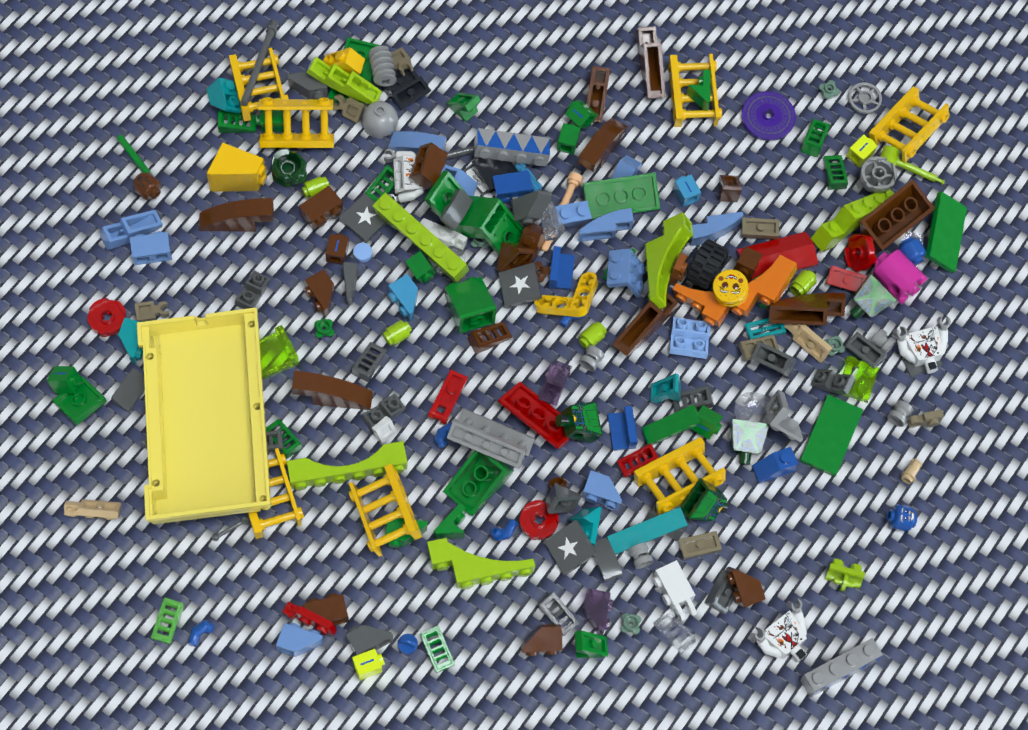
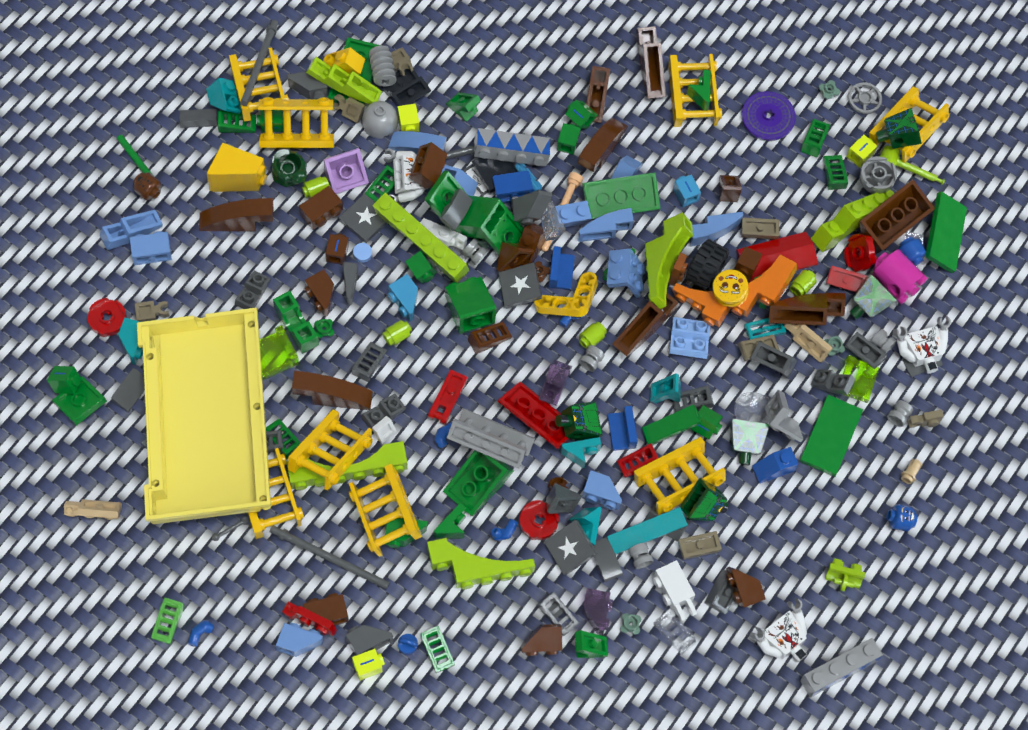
none -> dark grey slope [179,109,217,128]
none -> dark grey bar [269,525,390,589]
none -> green arch [273,291,319,354]
none -> yellow fence [288,409,373,491]
none -> lavender slope [324,148,369,194]
none -> neon yellow brick [398,104,419,132]
none -> light grey wheel [462,239,487,264]
none -> teal slope [560,437,601,468]
none -> dark green torso [876,108,922,149]

